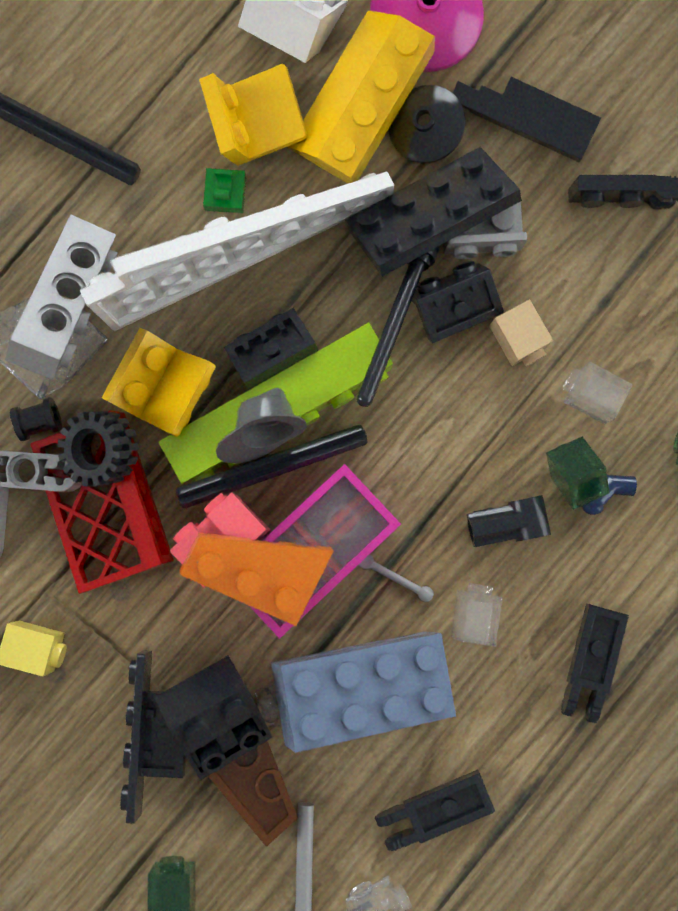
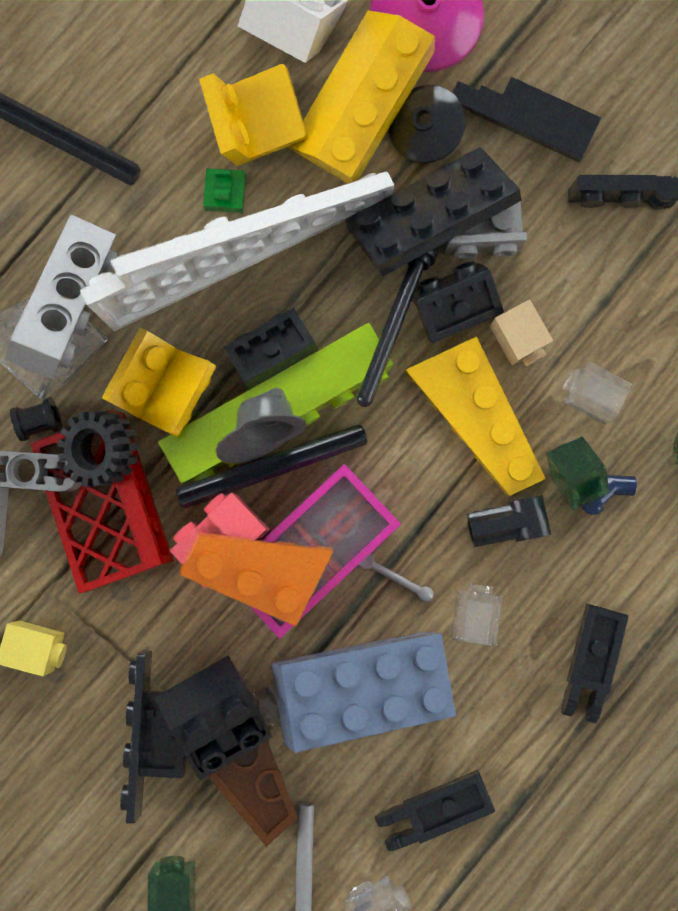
none -> yellow wing [405,337,546,496]

